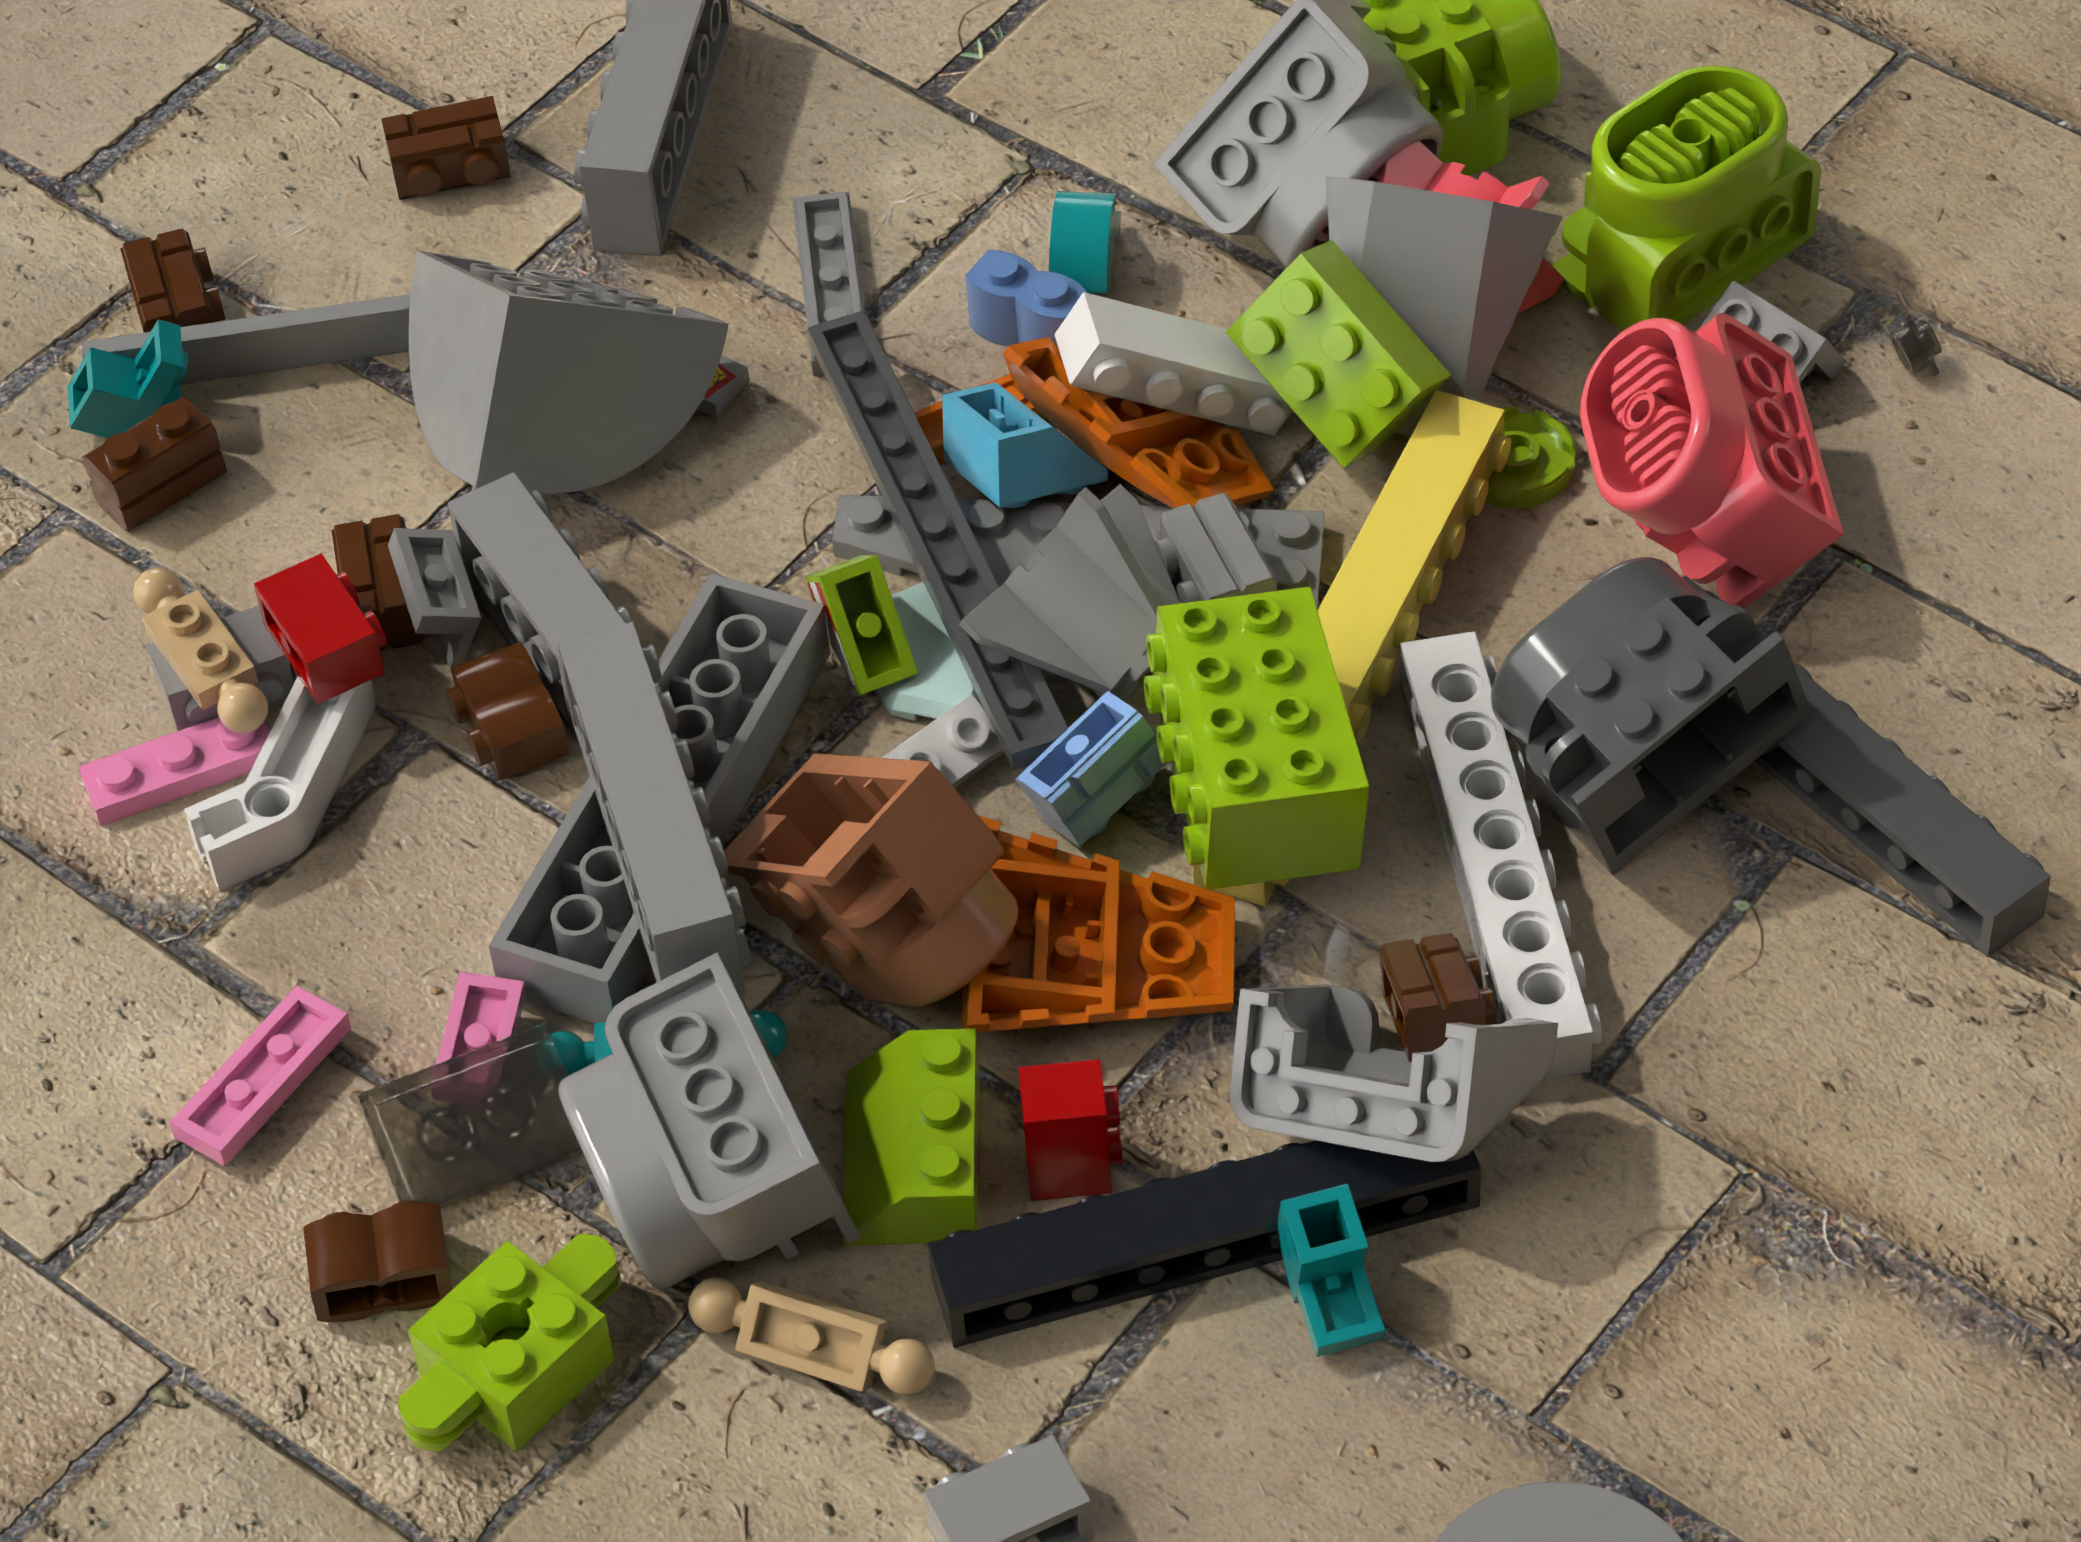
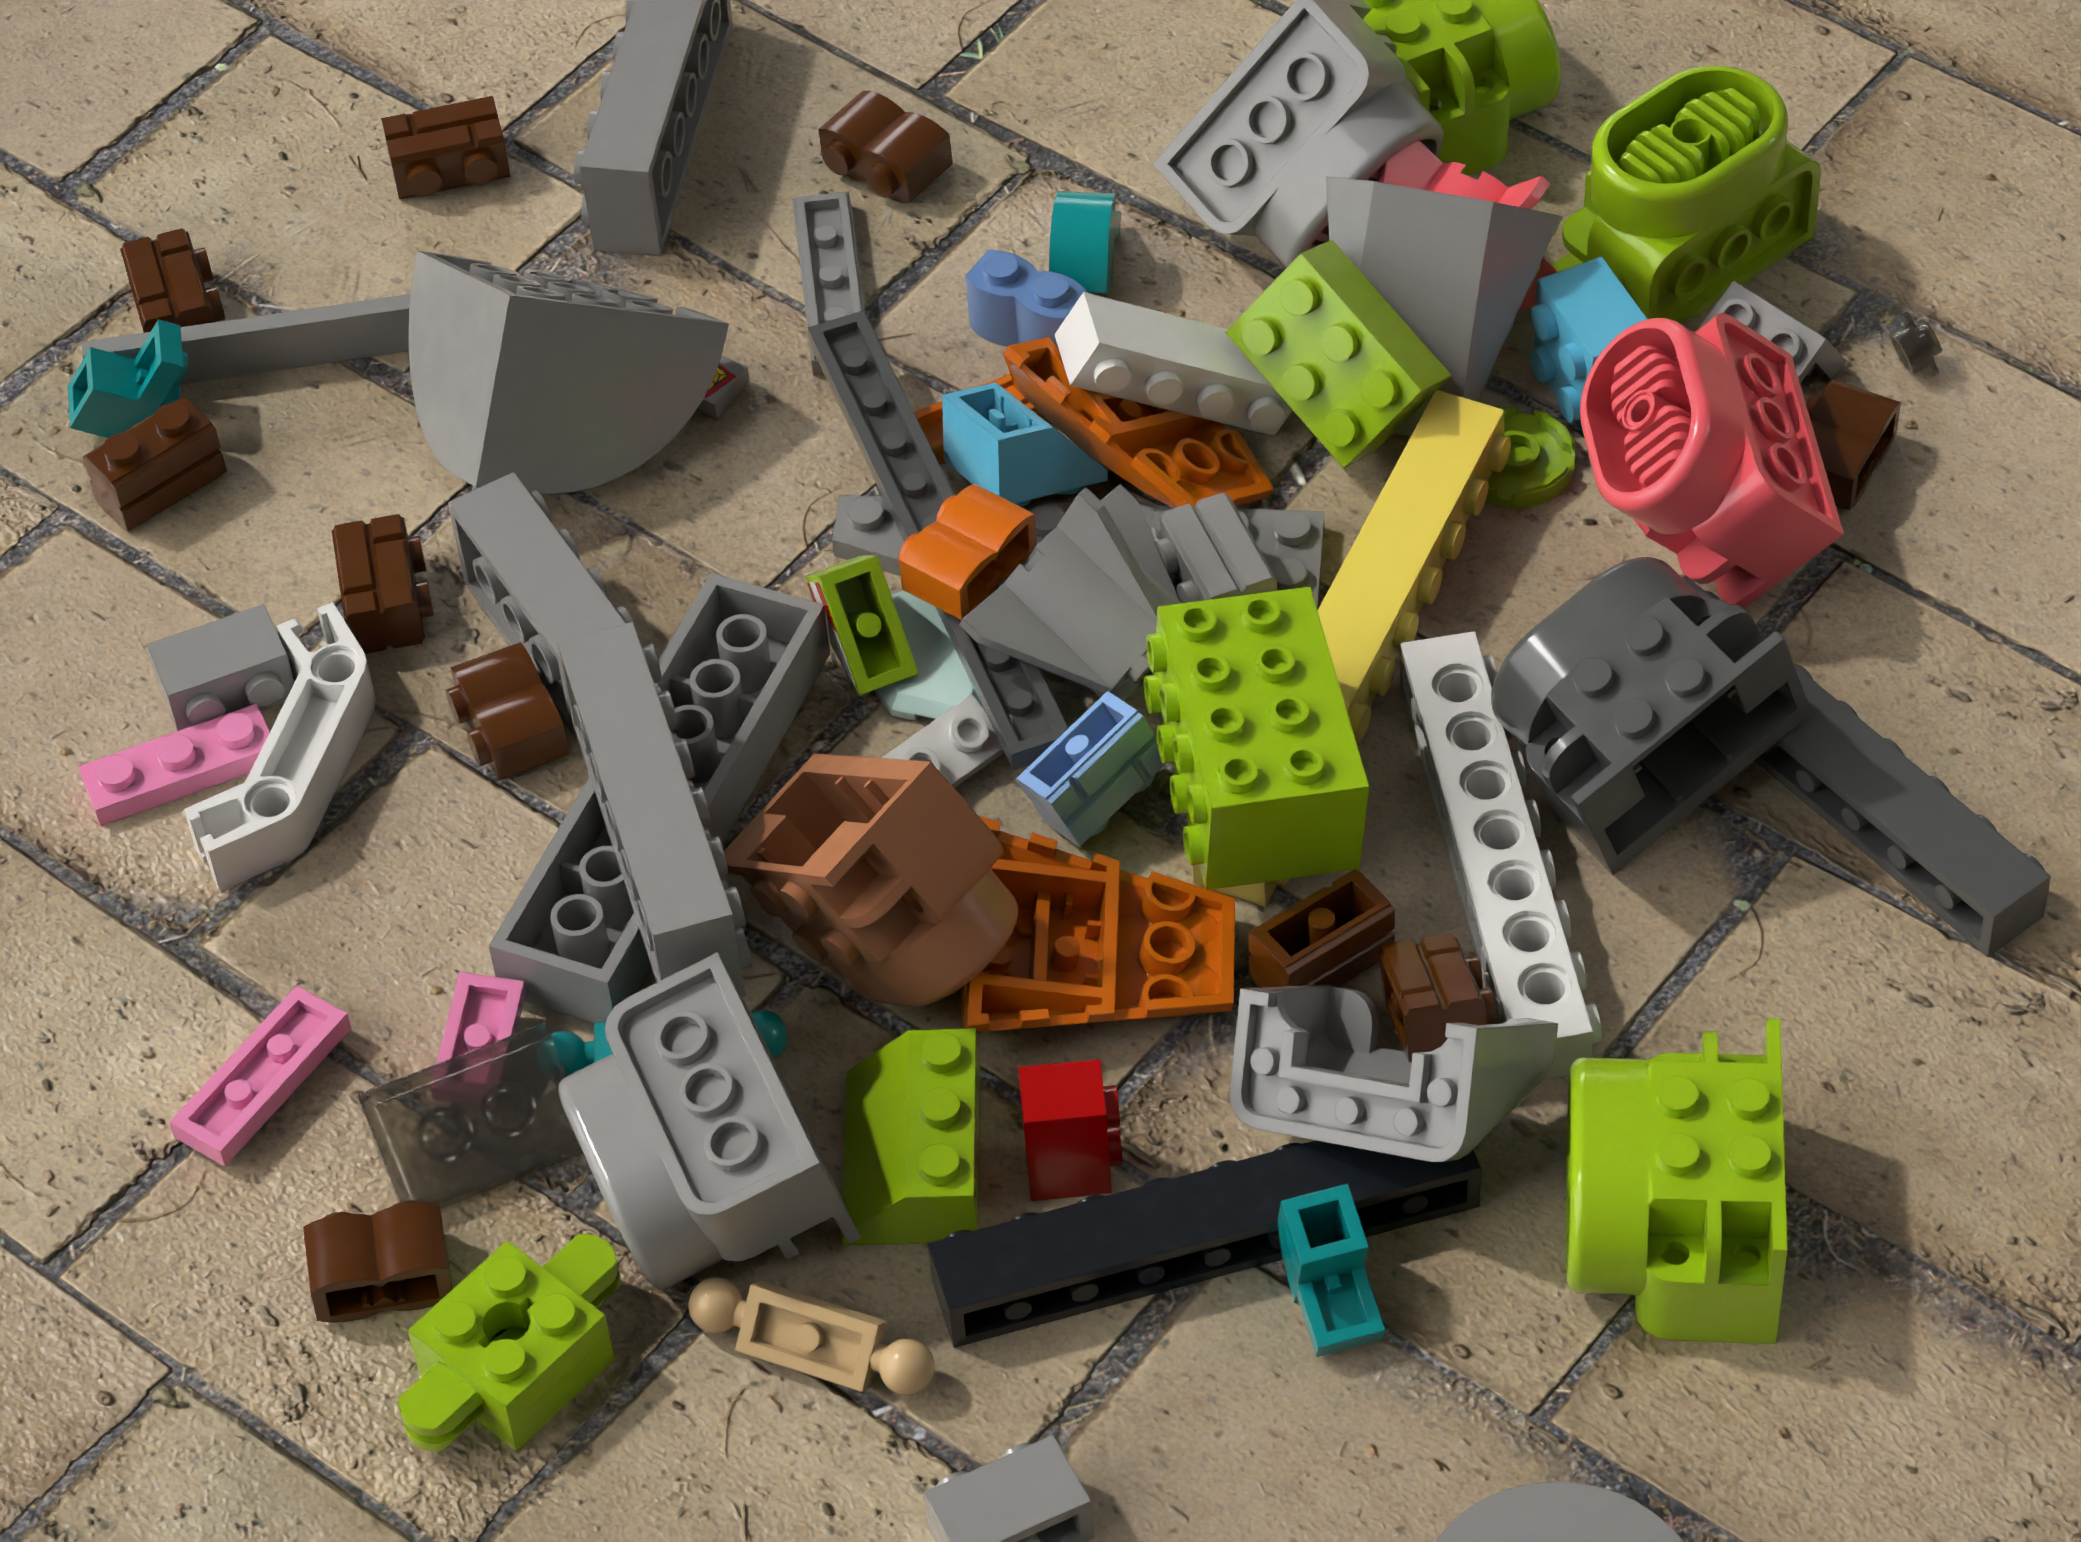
tan plate [133,567,268,733] -> none
red brick [254,553,387,704] -> none
light grey panel [388,528,481,667] -> none
none -> reddish brown brick [818,91,953,203]
none -> orange brick [898,484,1037,620]
none -> reddish brown brick [1248,869,1395,988]
none -> medium azure brick [1529,257,1647,435]
none -> lime brick [1566,1018,1787,1344]
none -> reddish brown brick [1806,379,1901,510]

